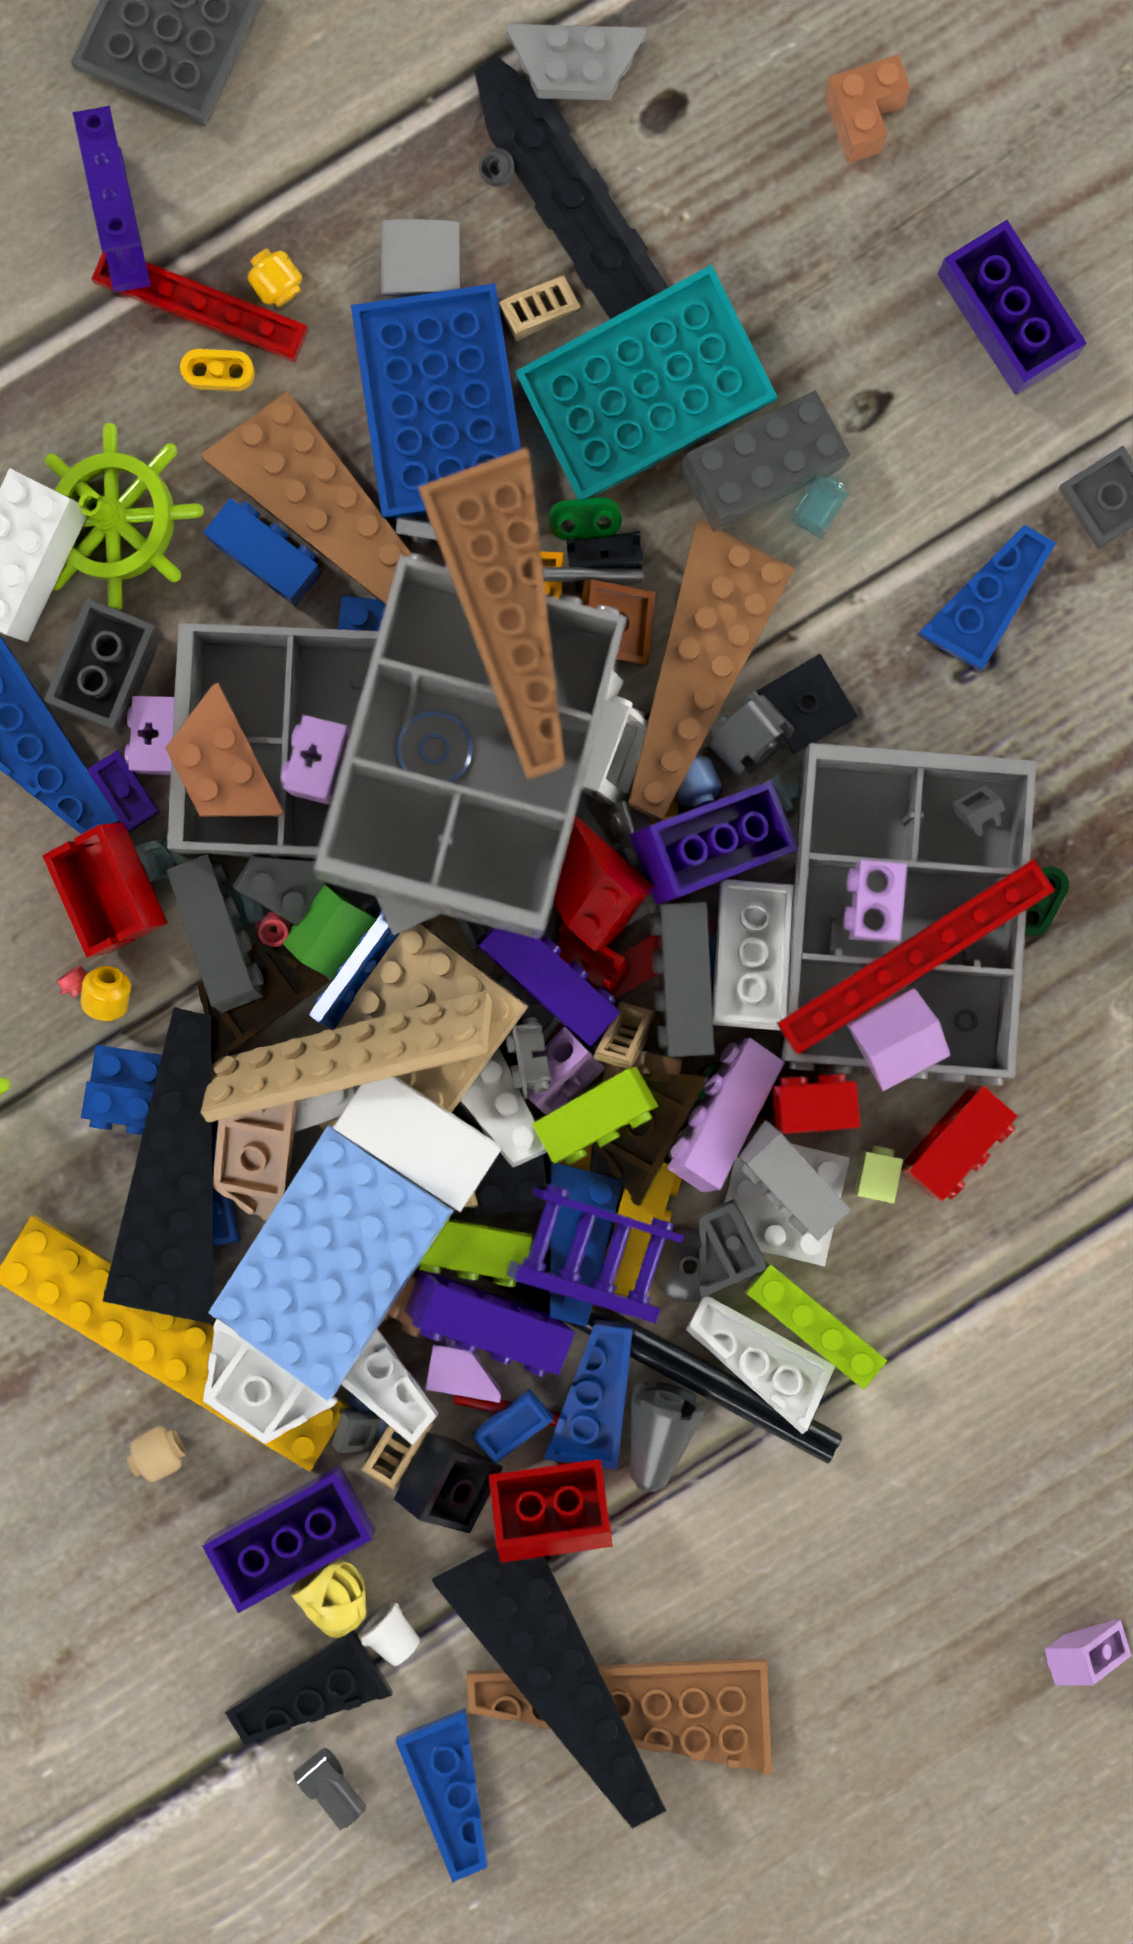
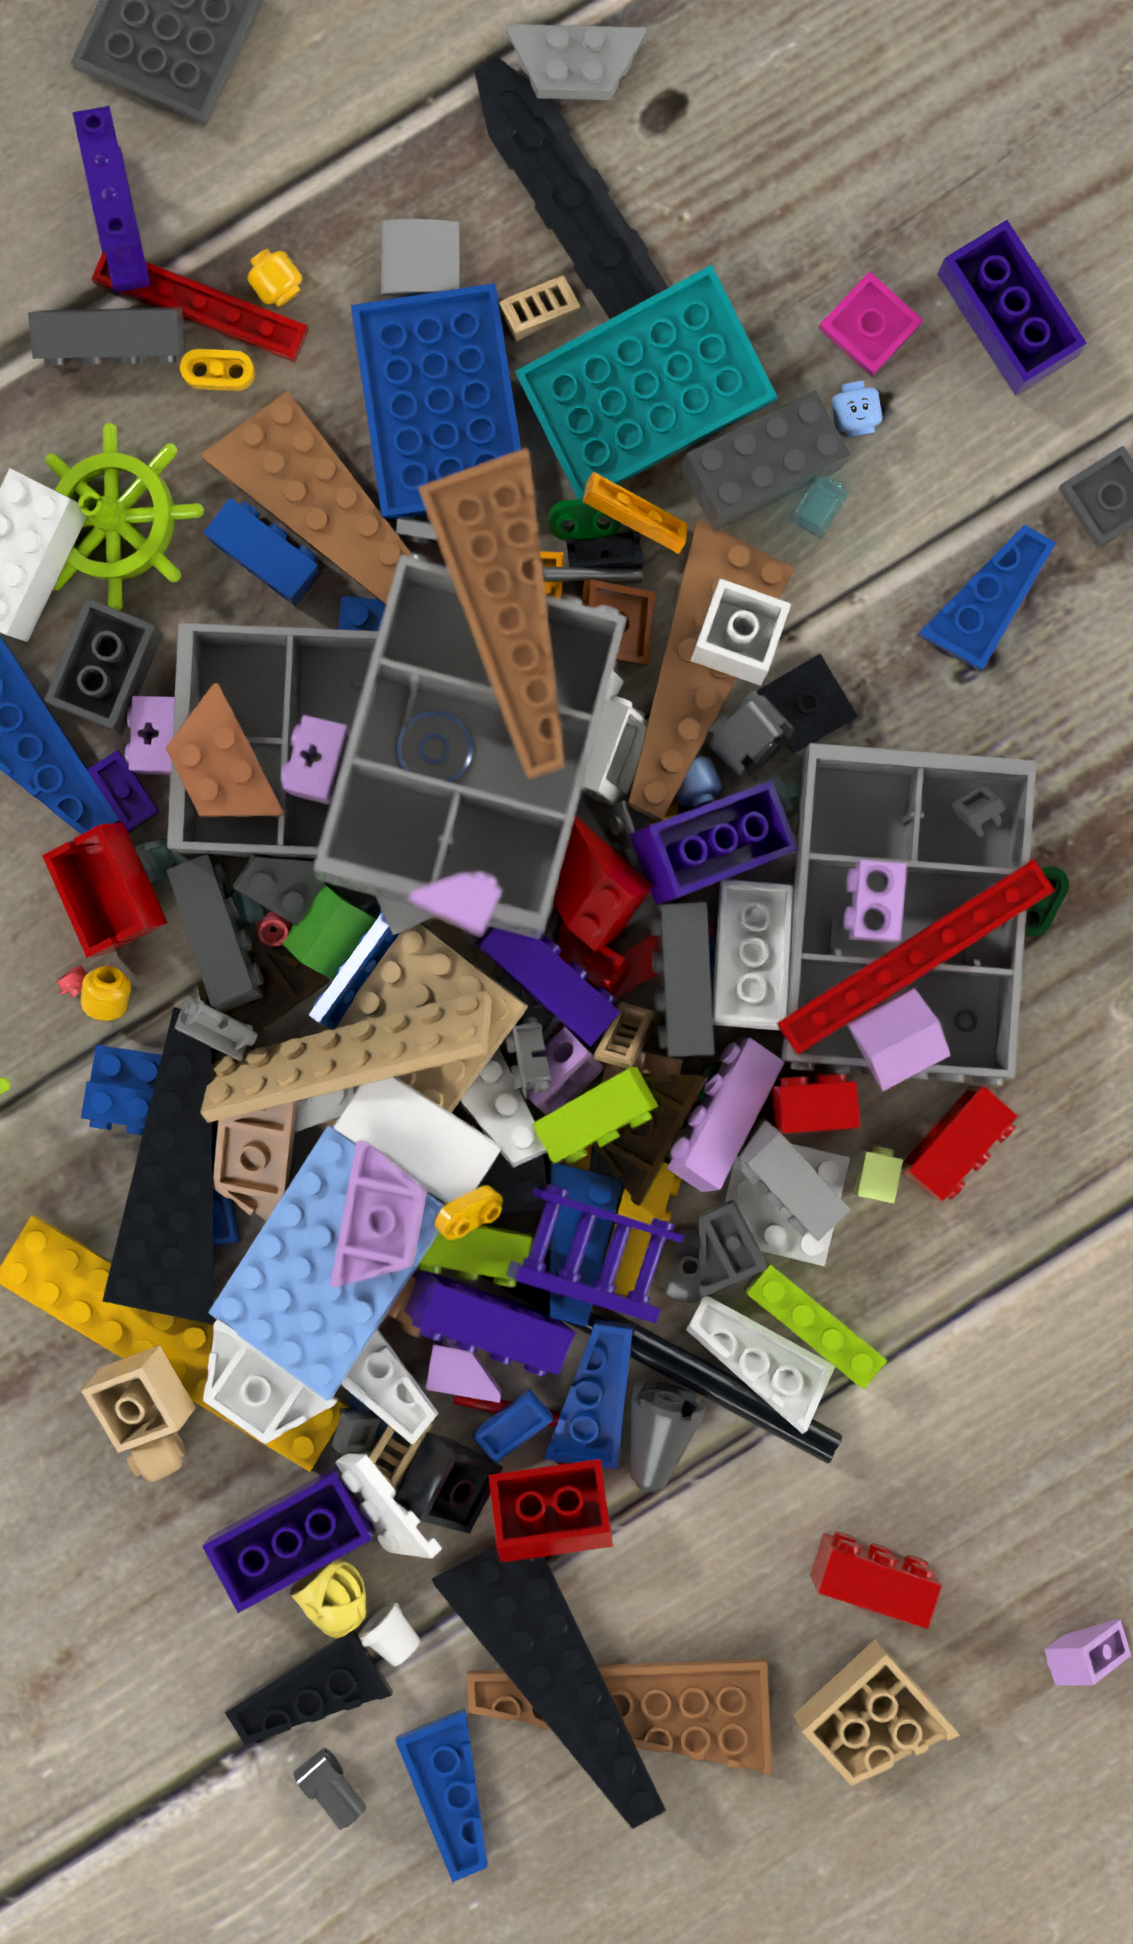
dark grey plate [479,148,514,187] -> none
nougat brick [824,54,911,163] -> none
none -> dark grey brick [28,307,186,365]
none -> tan brick [81,1345,196,1453]
none -> light grey hinge [174,995,258,1061]
none -> lavender wing [330,1140,427,1288]
none -> white wing [335,1453,442,1559]
none -> lavender slope [409,871,502,937]
none -> yellow plate [434,1185,503,1240]
none -> light orange tile [582,472,688,554]
none -> white brick [690,579,791,686]
none -> tan wedge [793,1639,960,1786]
none -> red brick [810,1531,942,1629]
none -> dark pink plate [818,271,923,377]
none -> light blue head [831,381,882,438]

